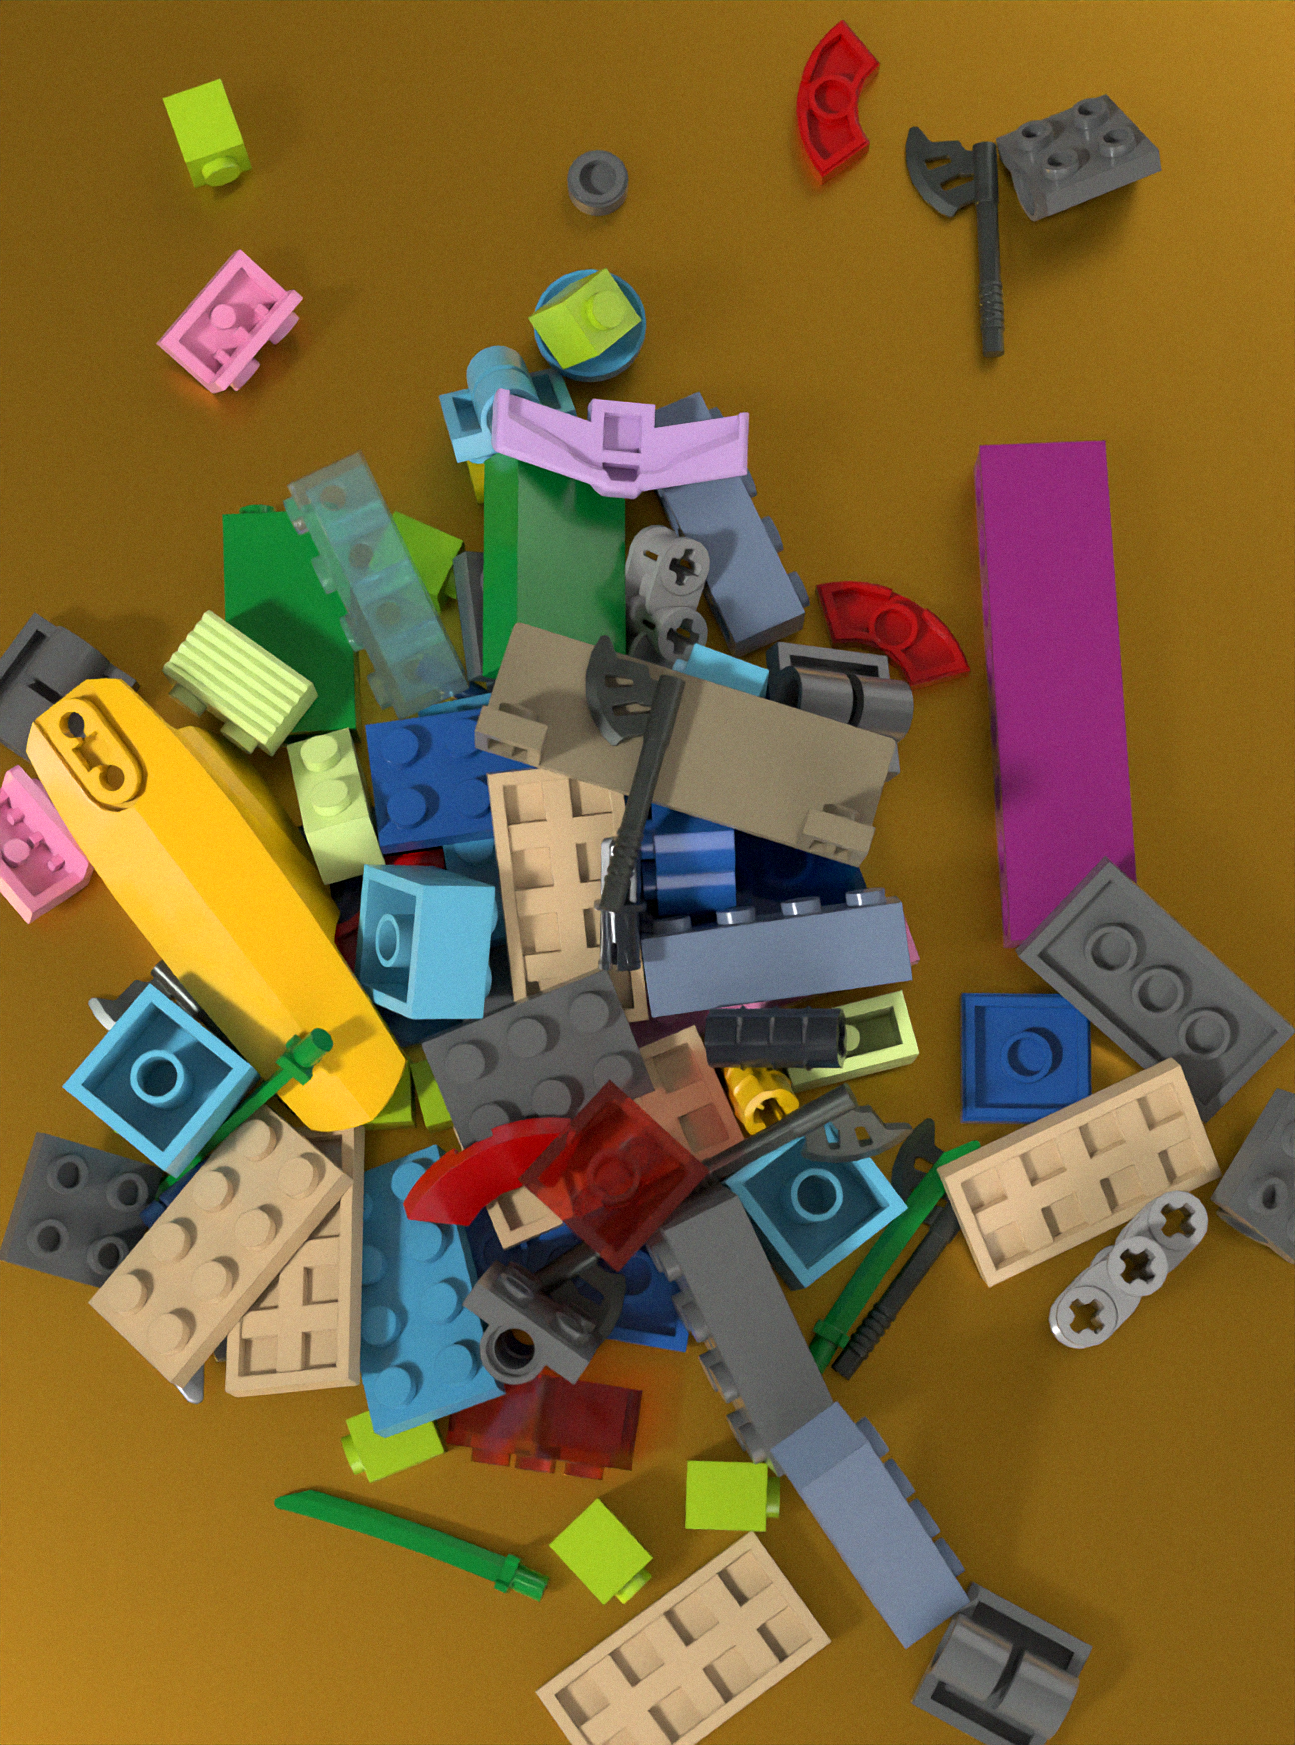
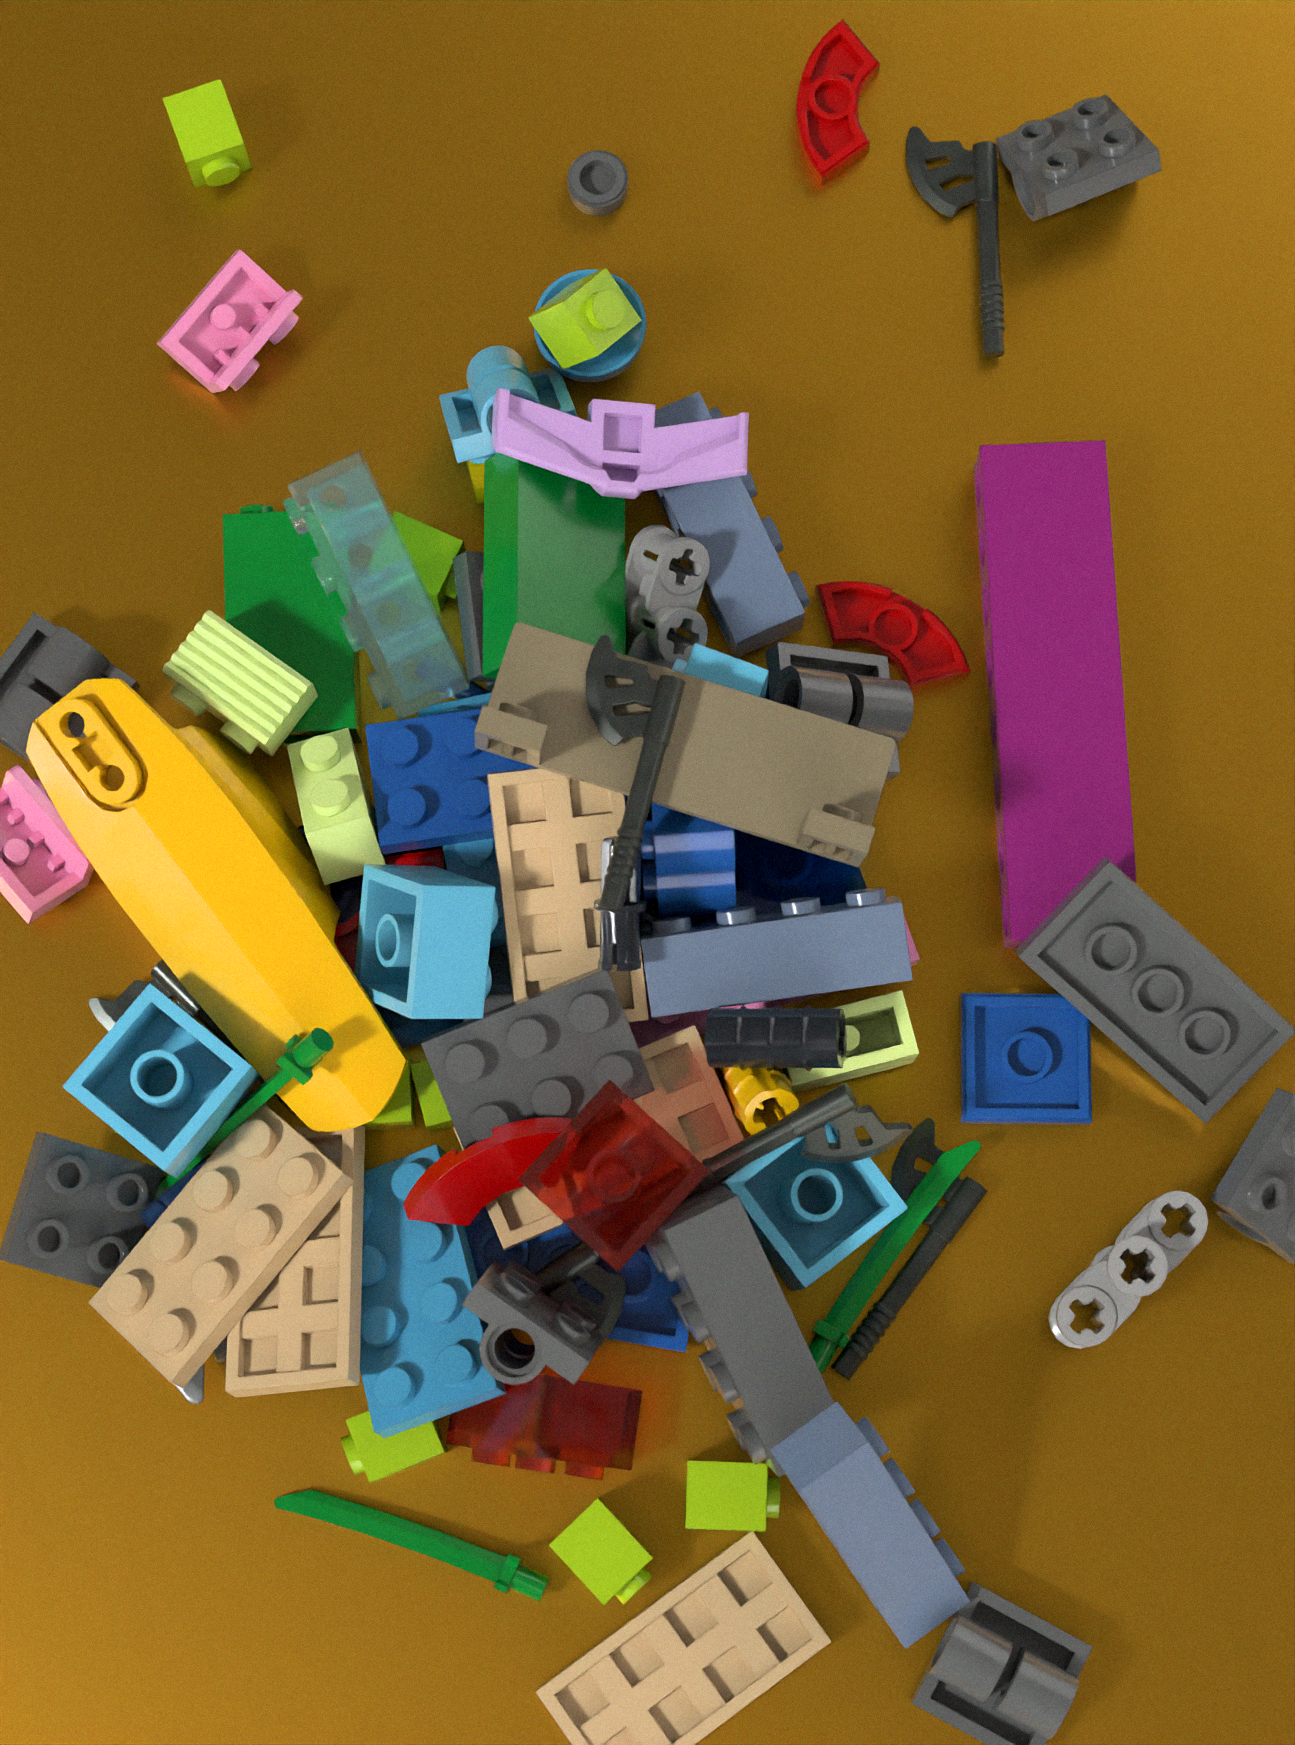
tan plate [937,1057,1222,1287] -> none

